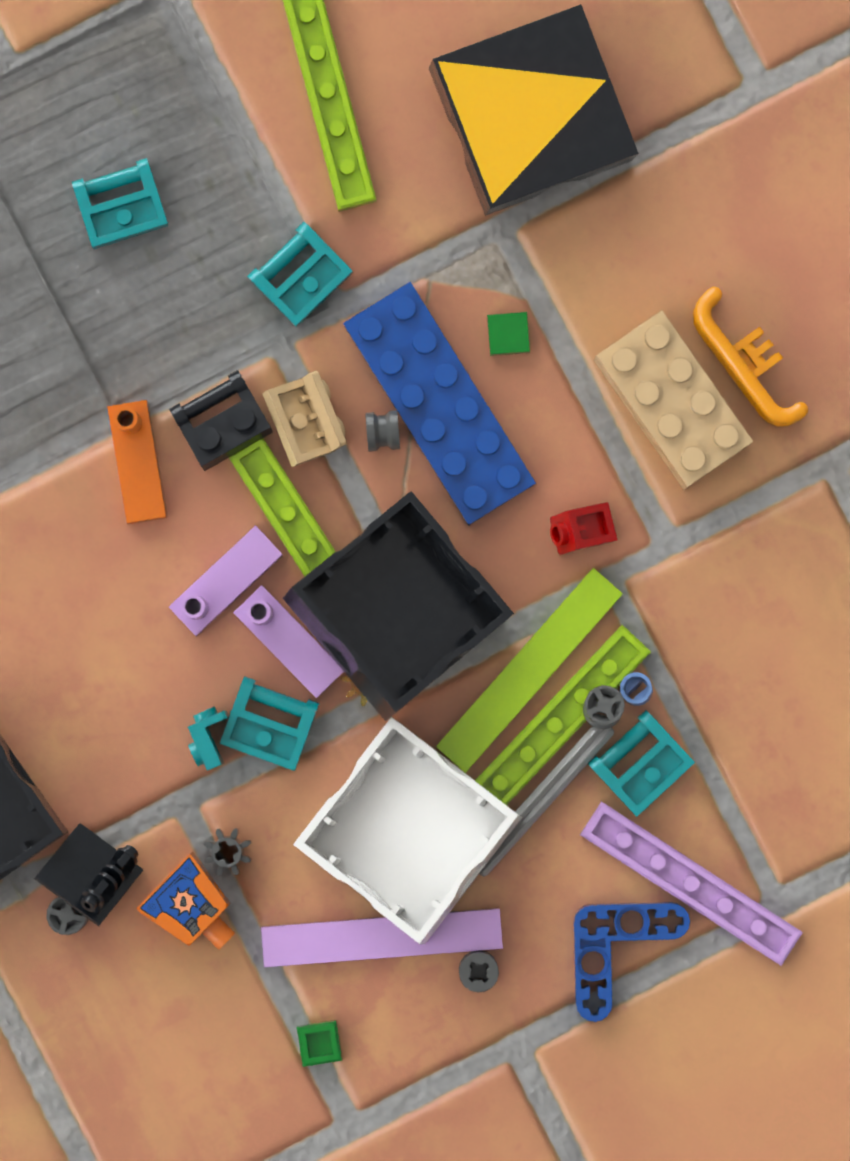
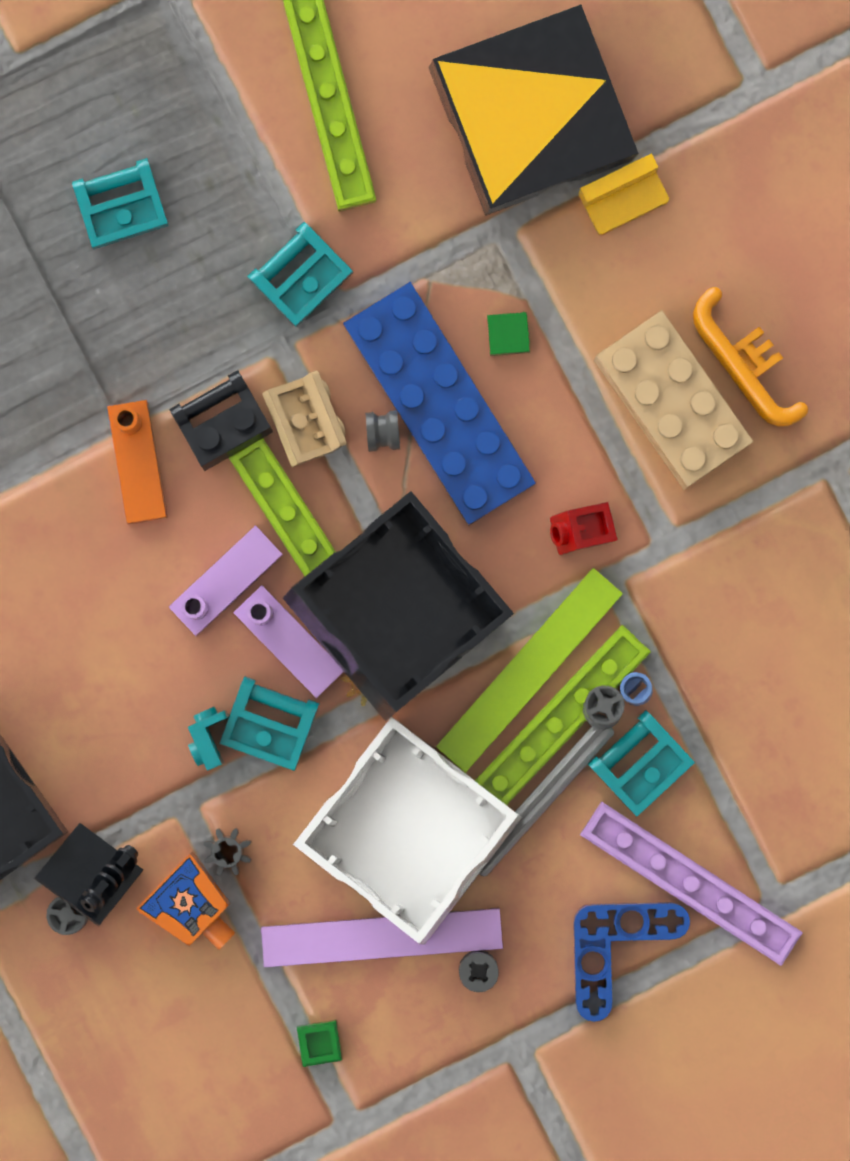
none -> yellow panel [578,153,669,235]

